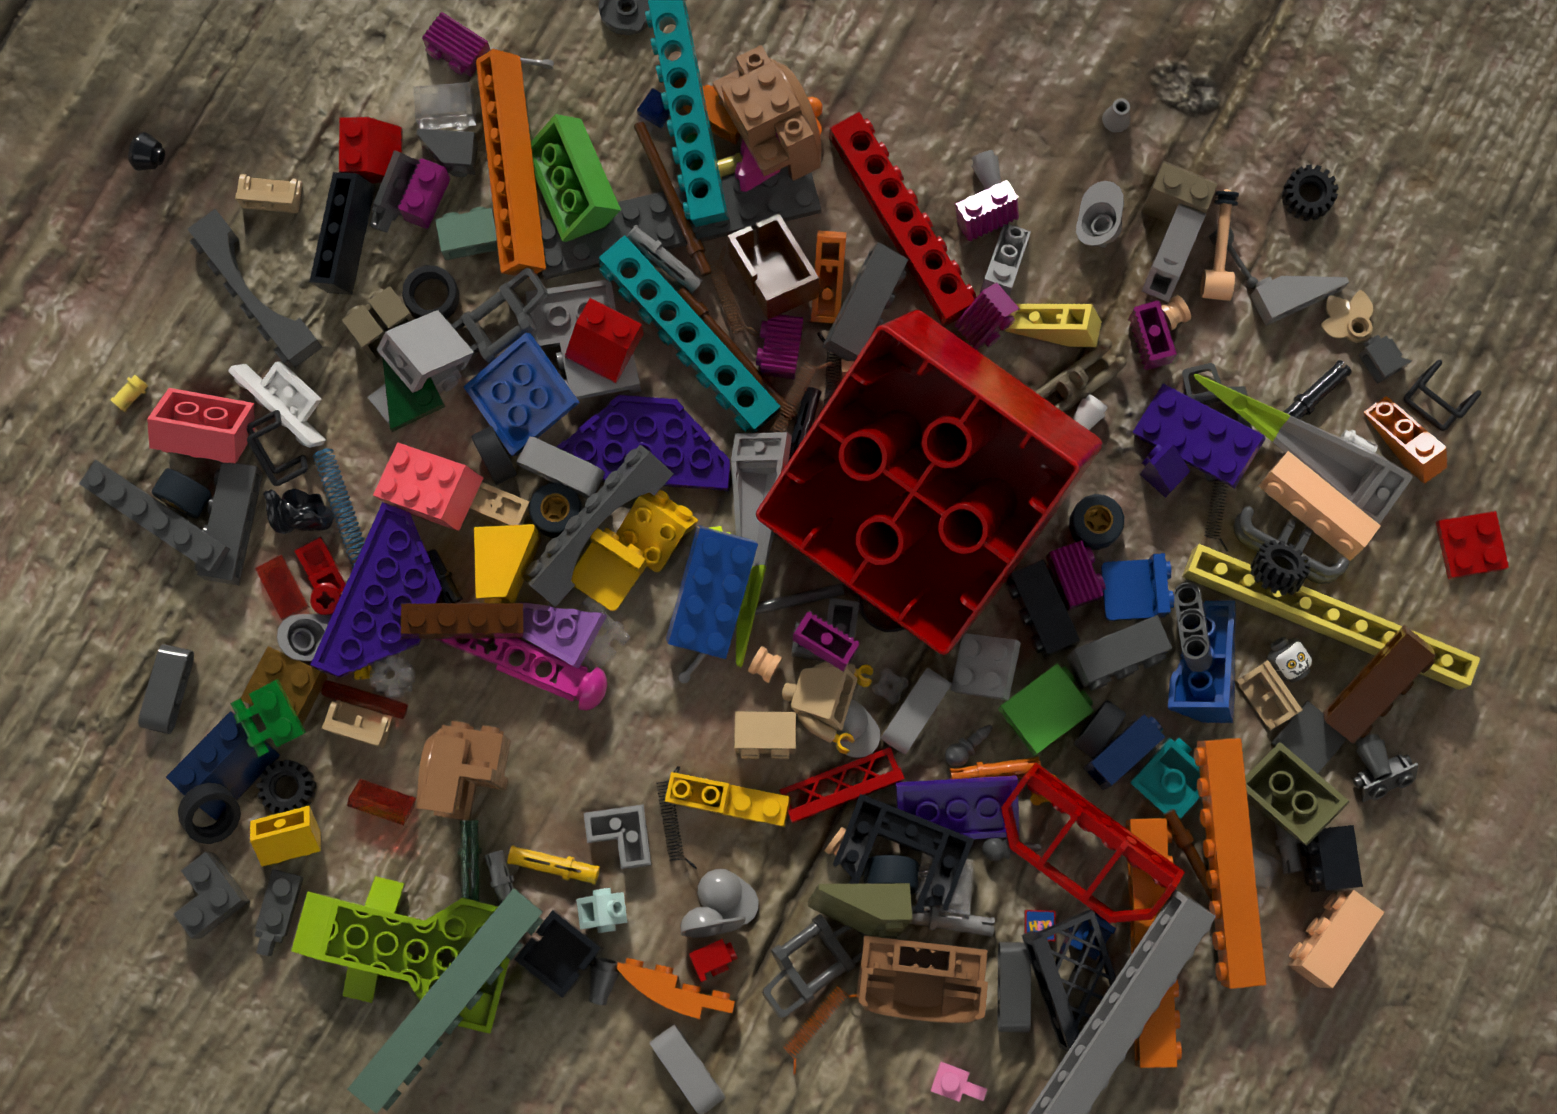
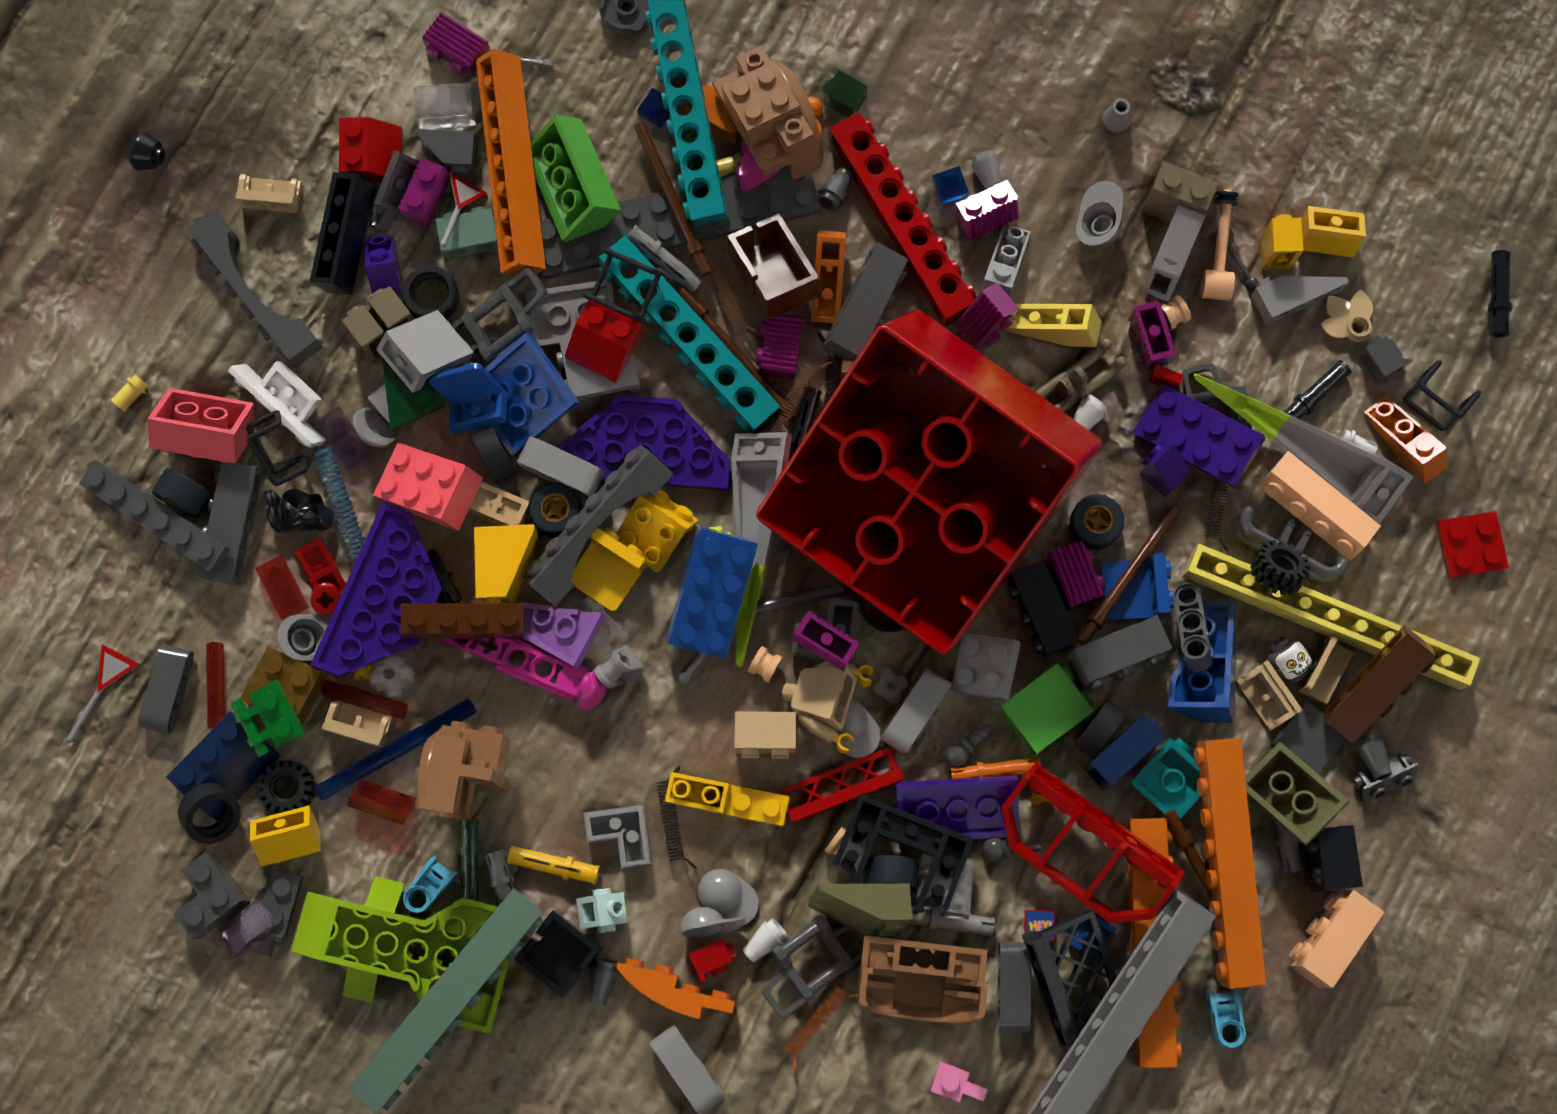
black tyre [1282,164,1338,221] -> none
none -> light grey piece [66,644,140,743]
none -> clear red axle [206,642,225,730]
none -> clear purple slope [221,899,273,958]
none -> clear blue axle [314,699,477,800]
none -> clear purple slope [315,406,372,471]
none -> light grey cap [353,407,396,447]
none -> dark purple slope [365,236,402,294]
none -> medium azure piece [403,855,458,915]
none -> blue bracket [429,363,508,435]
none -> light grey piece [440,172,487,247]
none -> black piece [583,247,662,321]
none -> light grey piece [594,645,645,688]
none -> white cone [742,918,788,963]
none -> dark grey cone [817,168,854,211]
none -> clear green brick [822,70,868,117]
none -> clear blue plate [932,166,969,205]
none -> reddish brown bar [1076,505,1181,646]
none -> red tile [1148,364,1184,390]
none -> medium azure piece [1205,988,1246,1048]
none -> yellow brick [1259,214,1303,270]
none -> tan panel [1298,635,1354,705]
none -> yellow brick [1301,206,1366,258]
none -> black pin [1488,250,1512,338]

